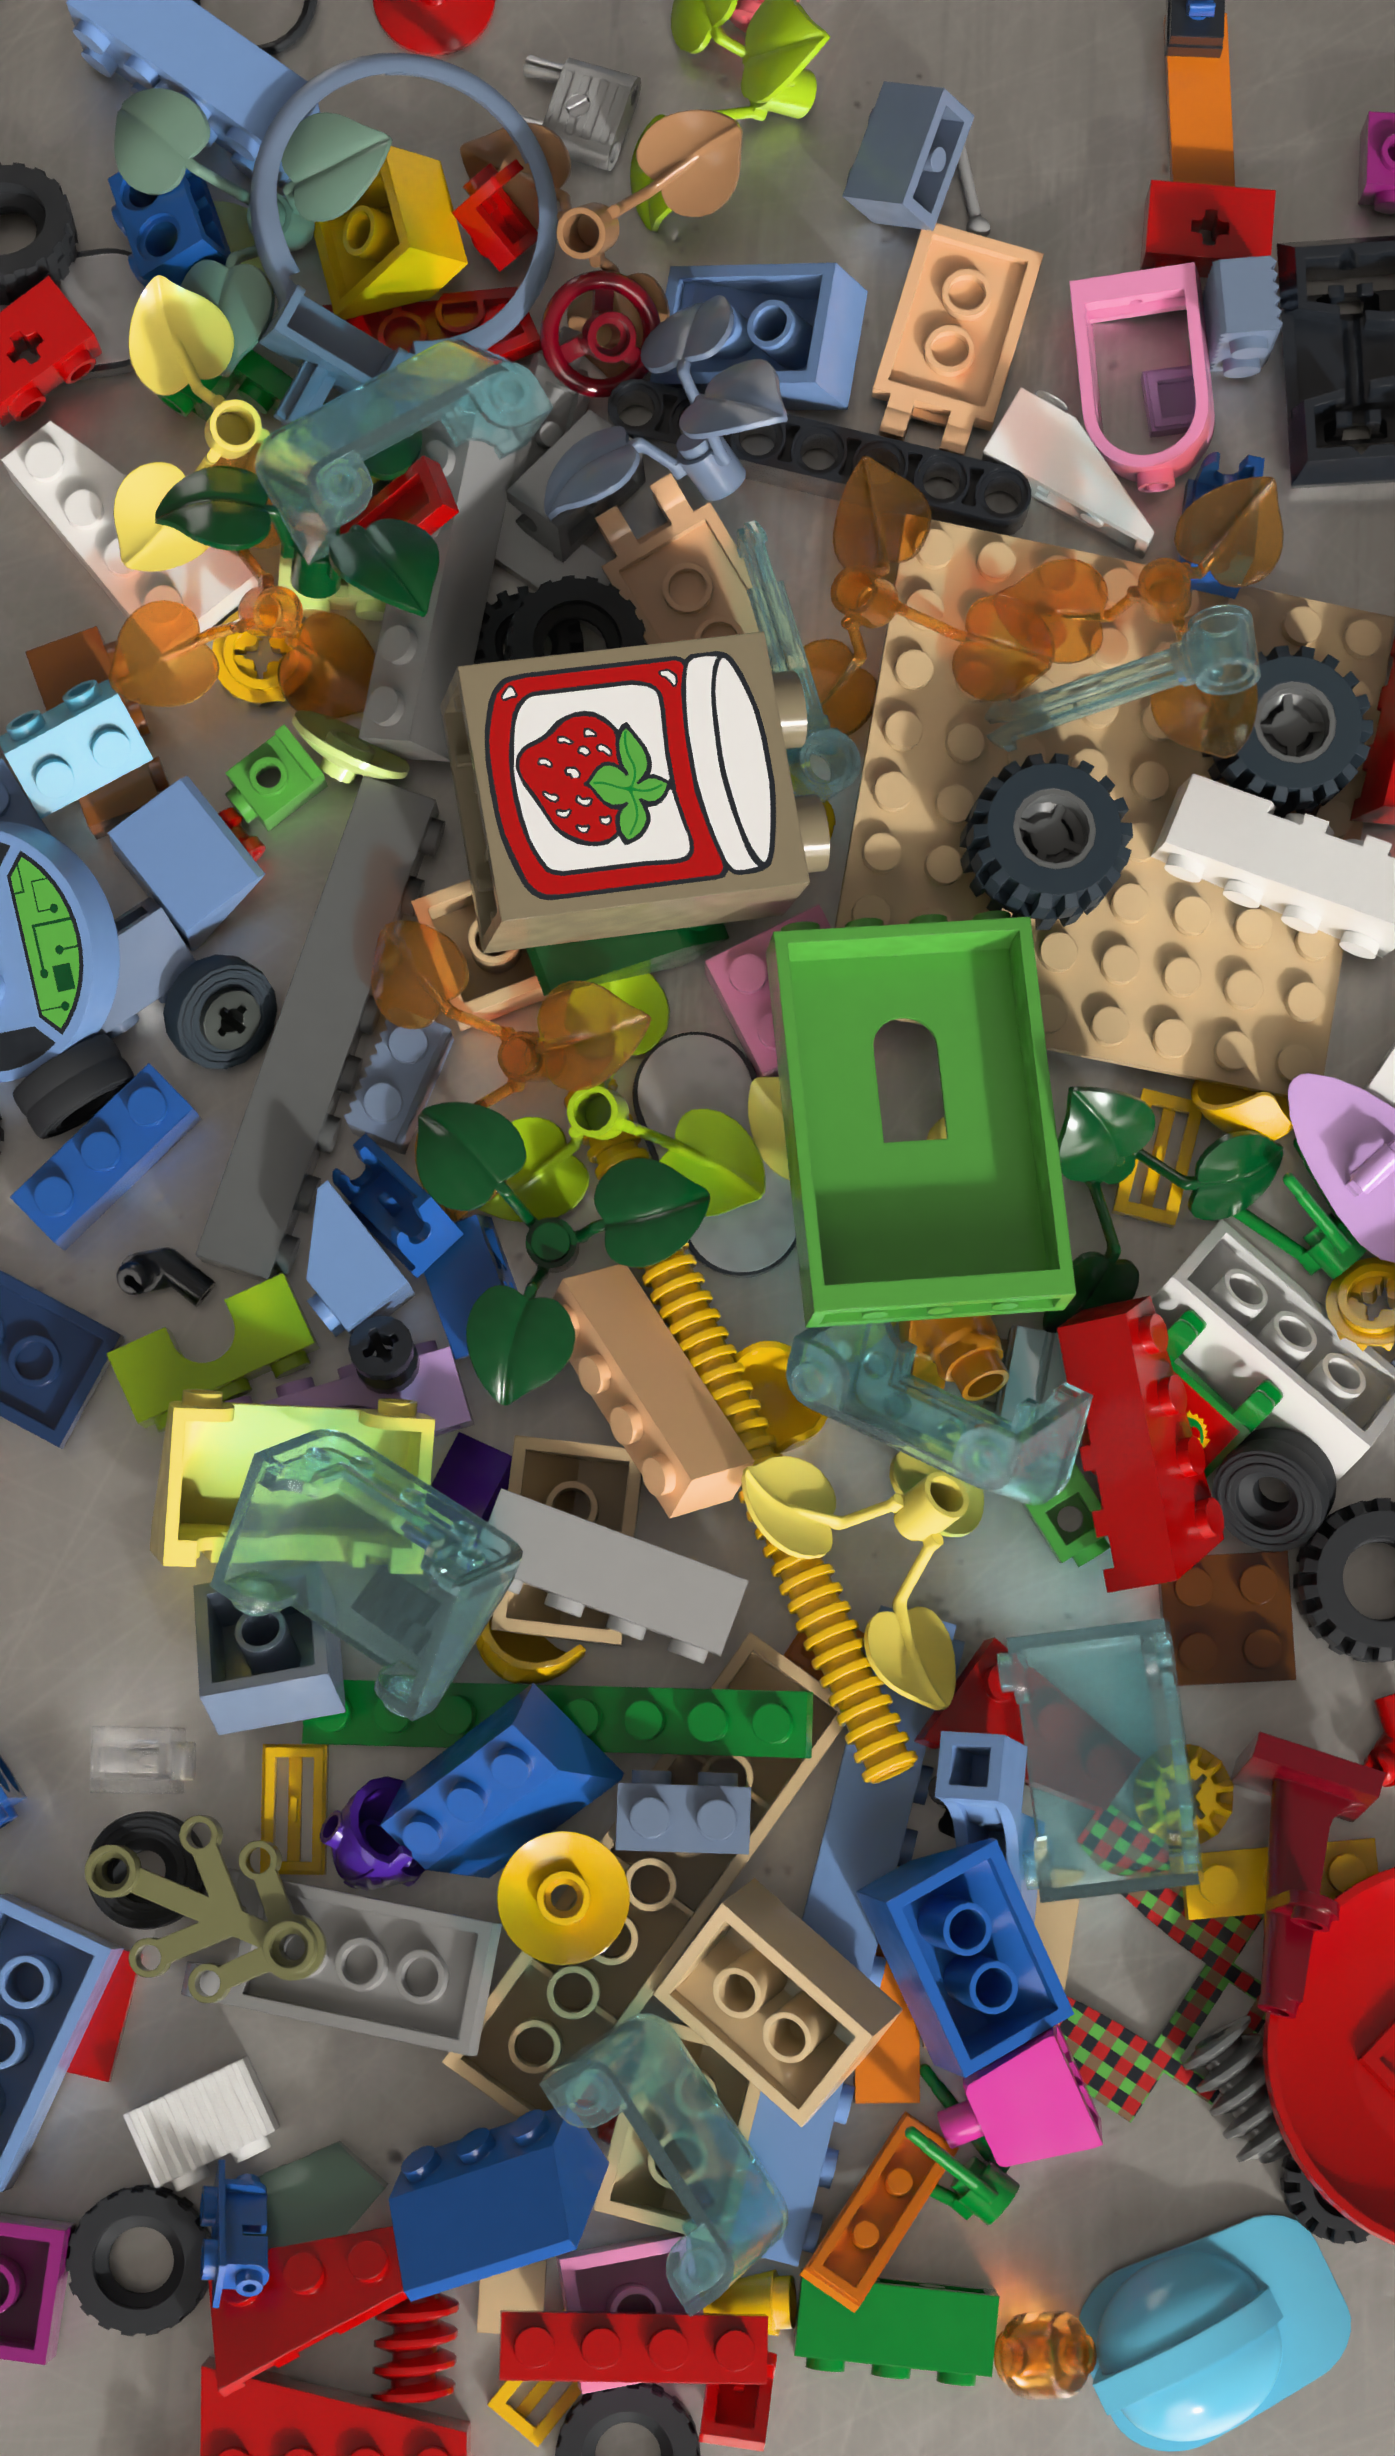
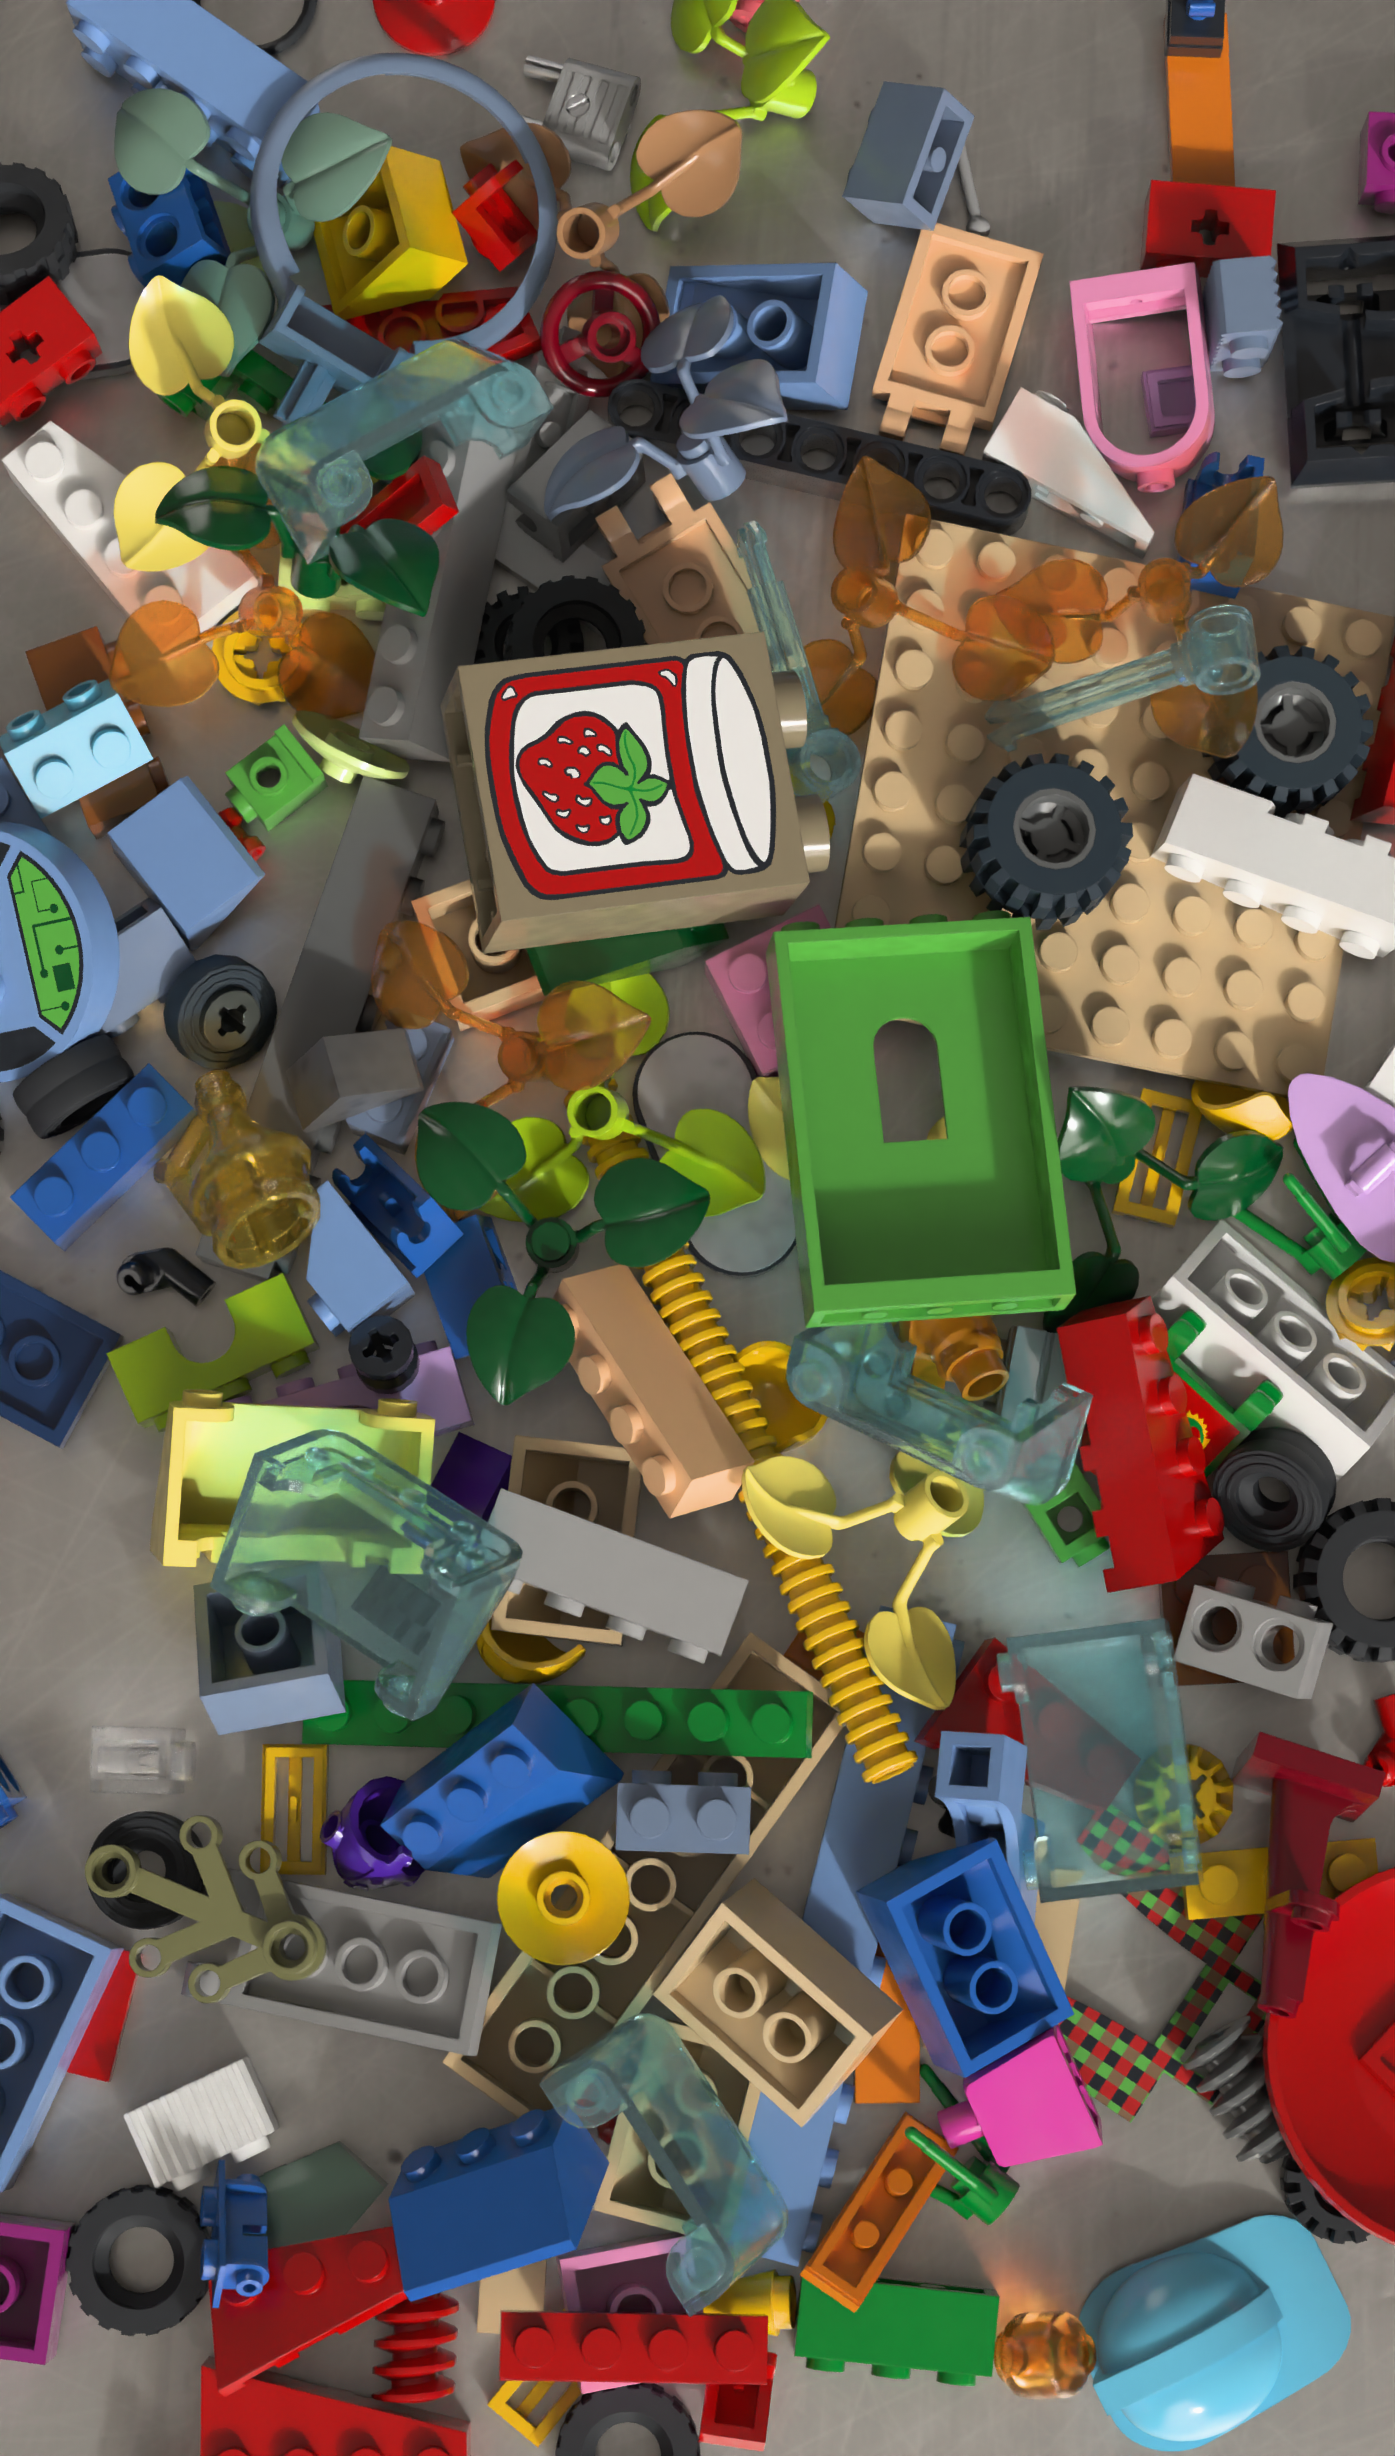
none -> clear yellow piece [153,1070,321,1269]
none -> flat silver slope [286,1028,424,1133]
none -> light grey brick [1173,1576,1333,1699]

